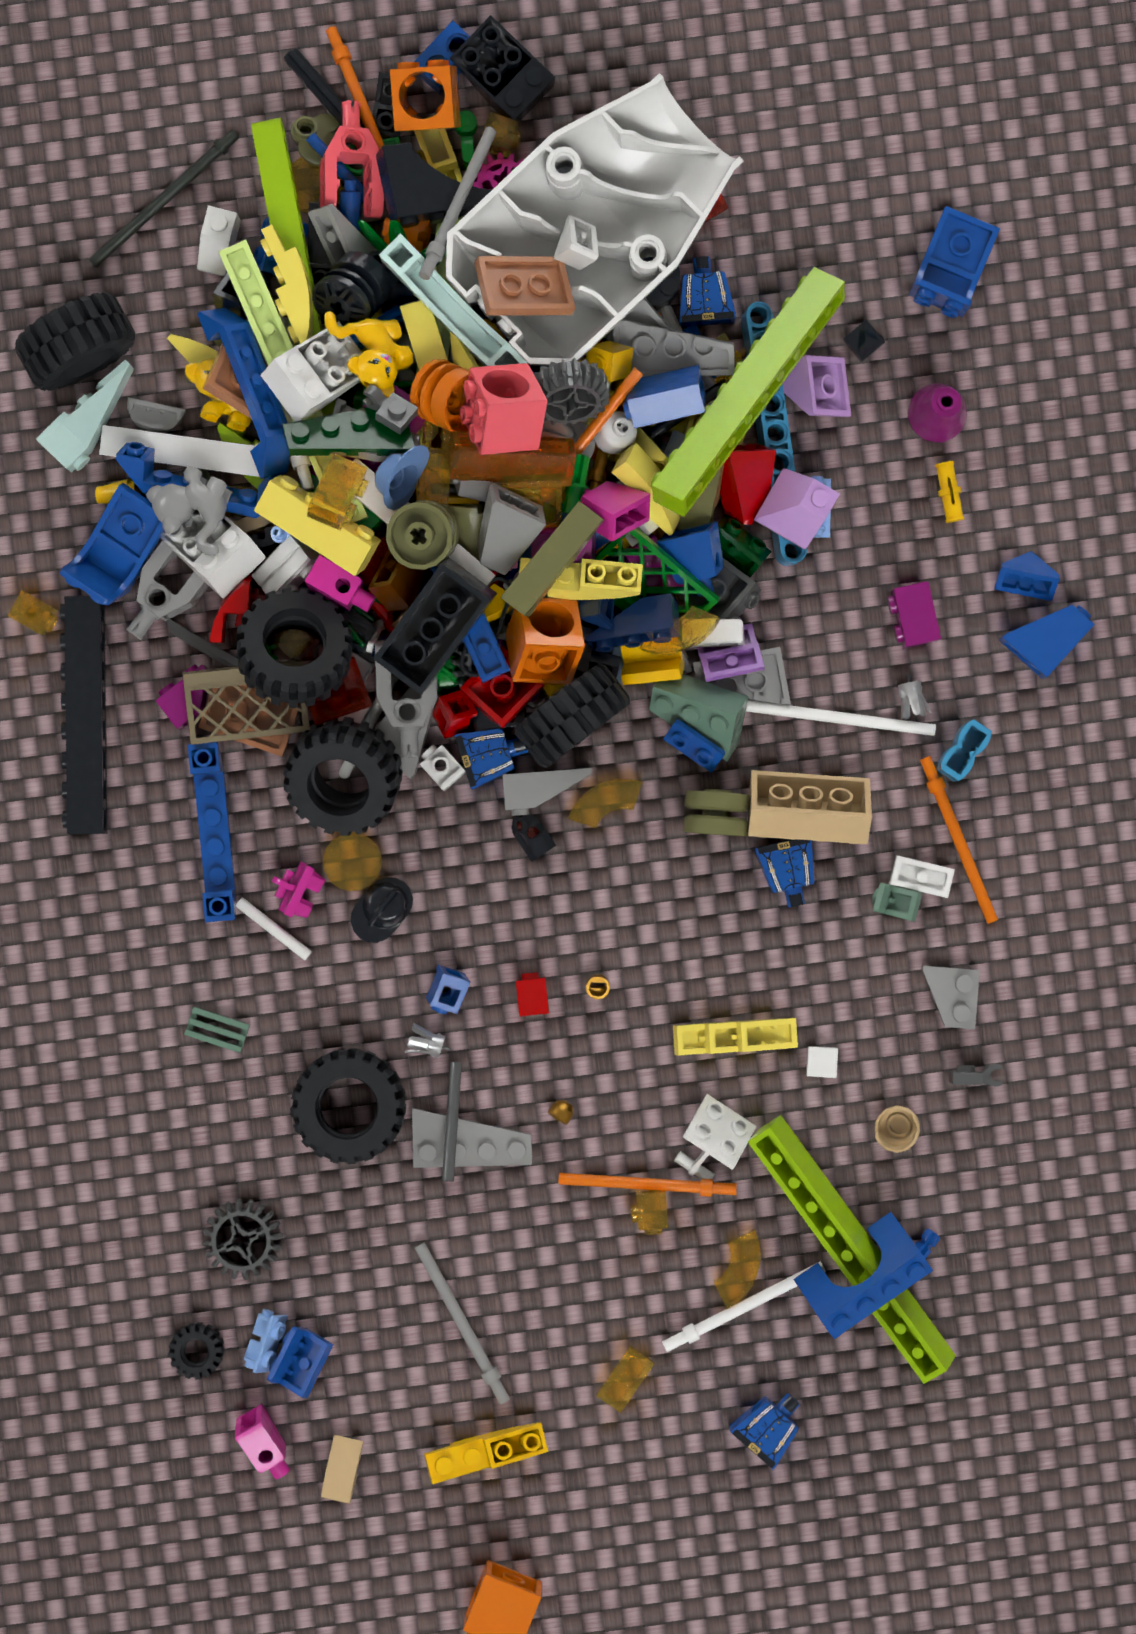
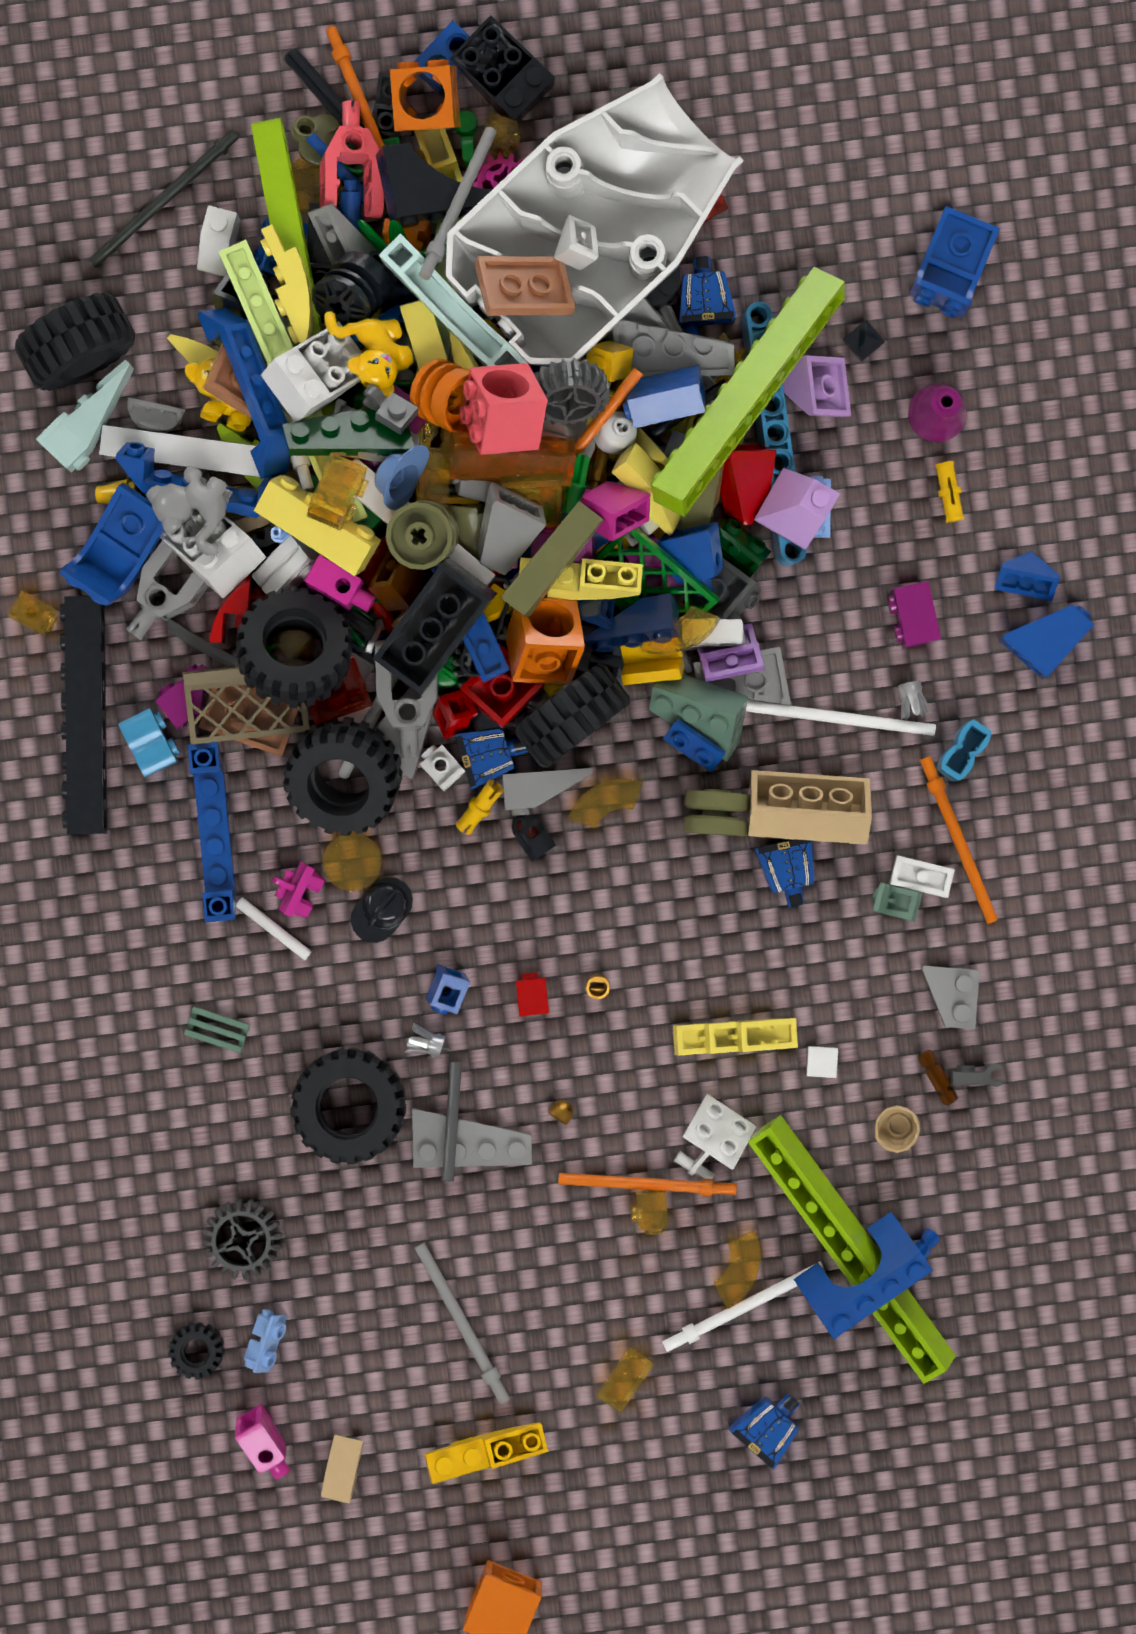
blue bracket [267,1327,334,1398] -> none
none -> dark azure brick [118,708,180,777]
none -> yellow pin [456,779,504,835]
none -> reddish brown axle [918,1050,958,1106]

